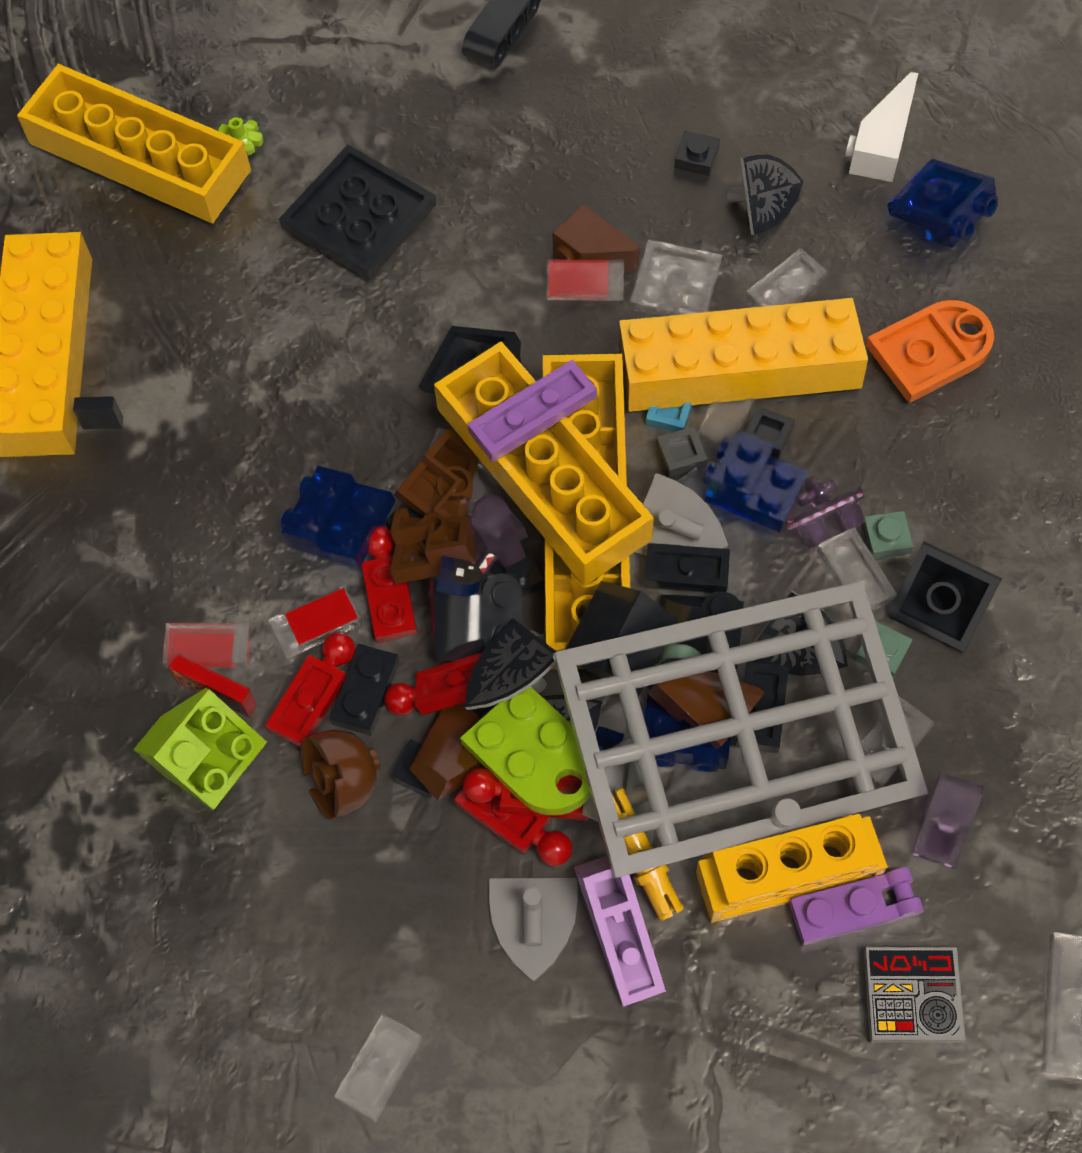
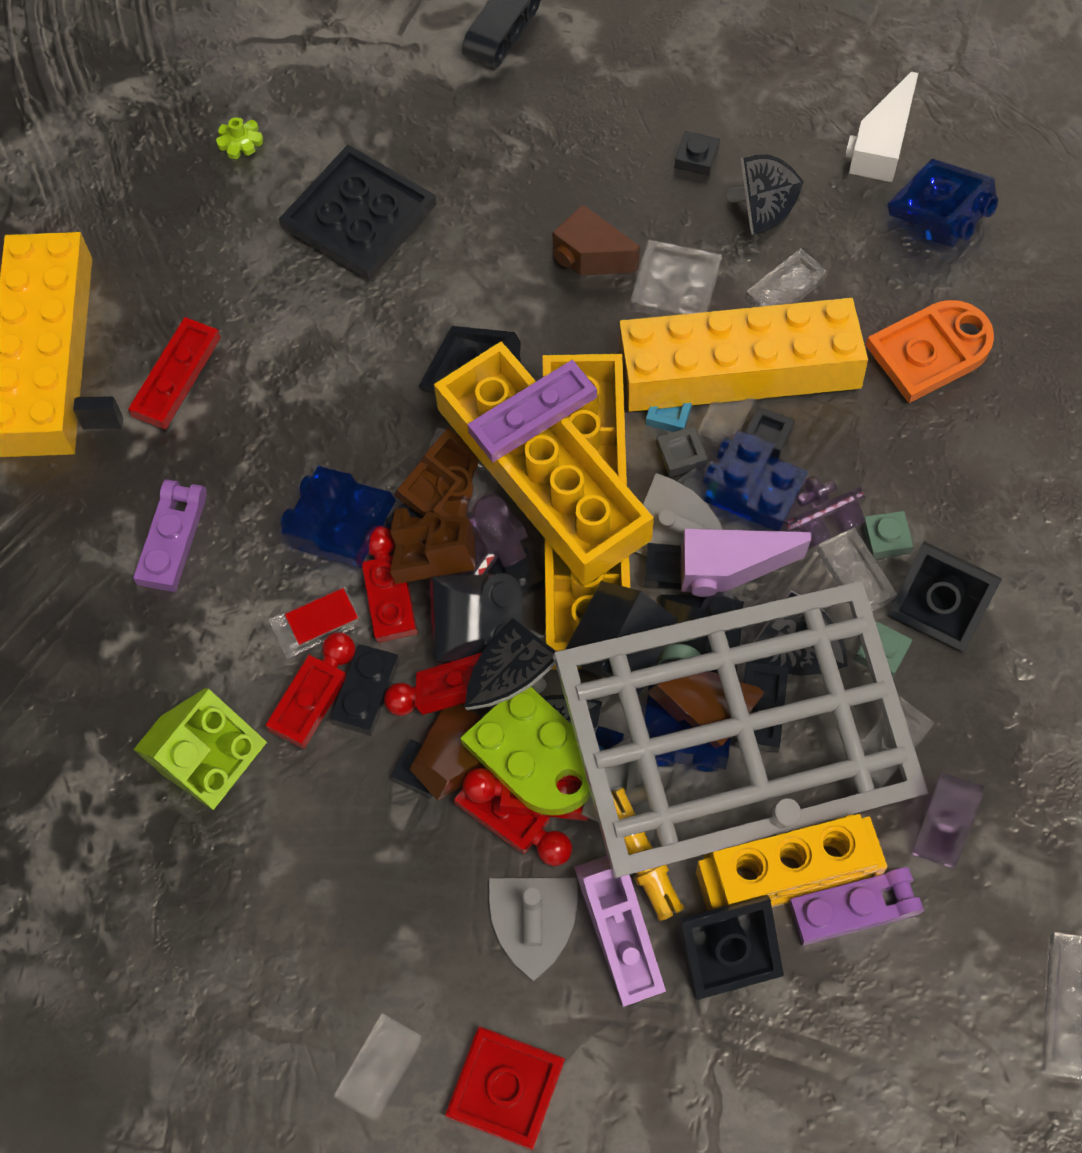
yellow brick [17,64,251,224] -> none
clear tile [162,623,252,668] -> none
red tile [169,655,257,717] -> none
reddish brown cylinder [301,729,380,819] -> none
clear blue tile [436,556,483,597] -> none
clear tile [547,260,624,301] -> none
tile [863,947,966,1043] -> none
none -> red plate [128,317,221,430]
none -> medium lavender plate [133,479,207,592]
none -> red tile [445,1026,565,1151]
none -> black slope [676,895,784,1000]
none -> lavender slope [681,529,811,597]

